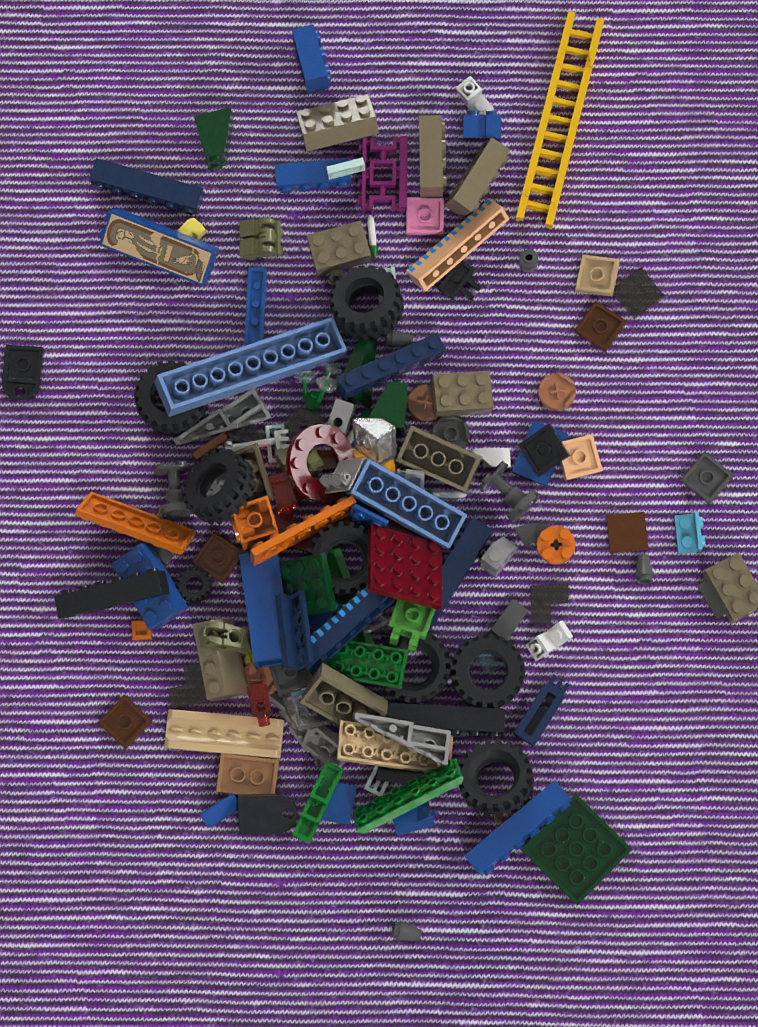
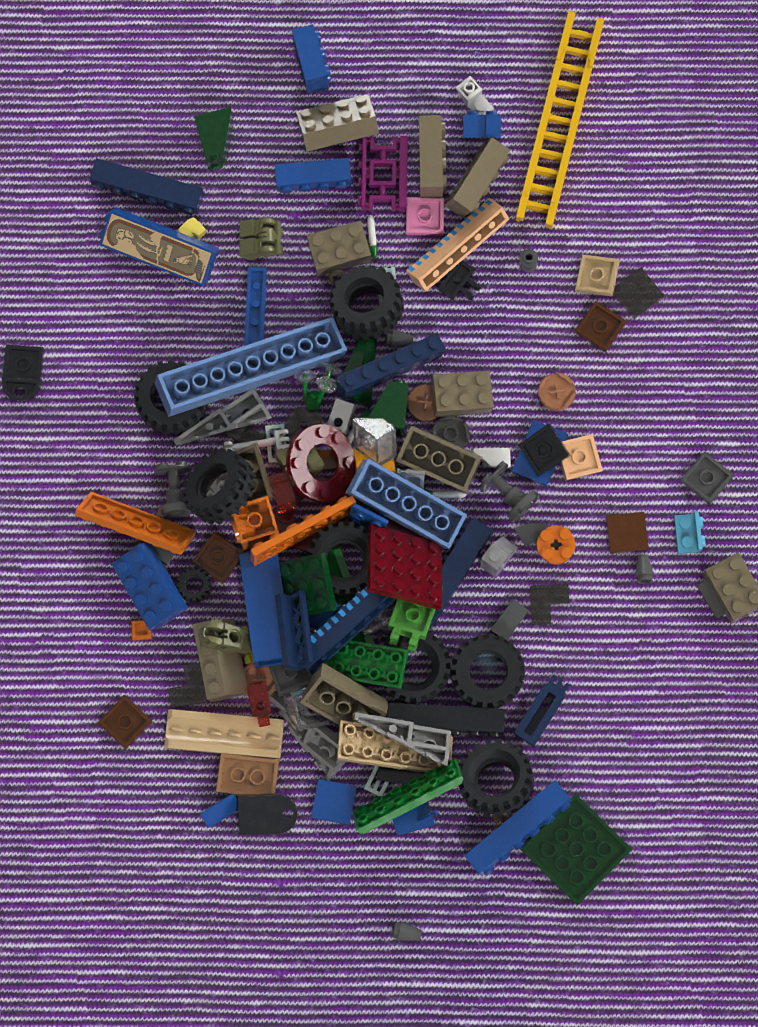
black brick [54,568,170,619] -> none
reddish brown tile [191,432,228,461] -> none
green slope [292,762,344,844] -> none
light grey hinge [320,457,365,494] -> none
light aqua tile [327,158,365,180] -> none
white slope [526,620,573,661] -> none

